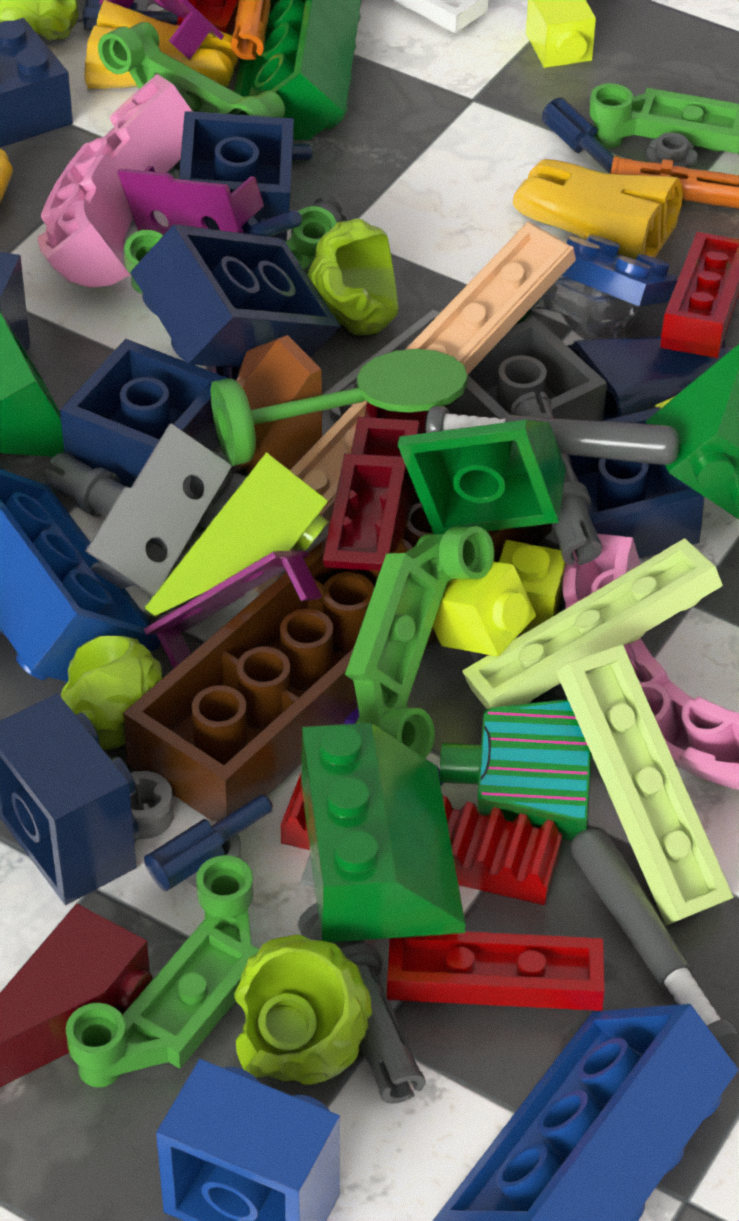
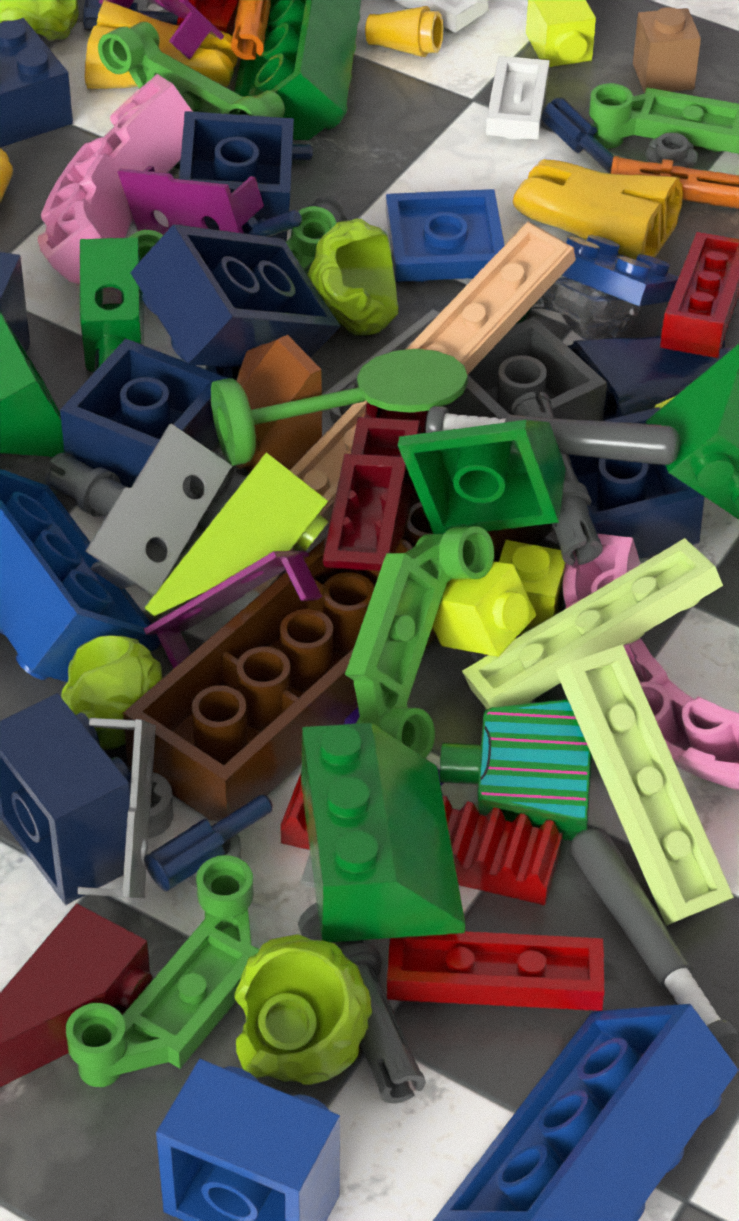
none -> light grey piece [78,718,156,898]
none -> green torso [80,237,144,372]
none -> yellow cone [365,6,443,57]
none -> blue plate [386,189,505,282]
none -> white plate [486,56,550,140]
none -> medium nougat brick [633,7,701,94]

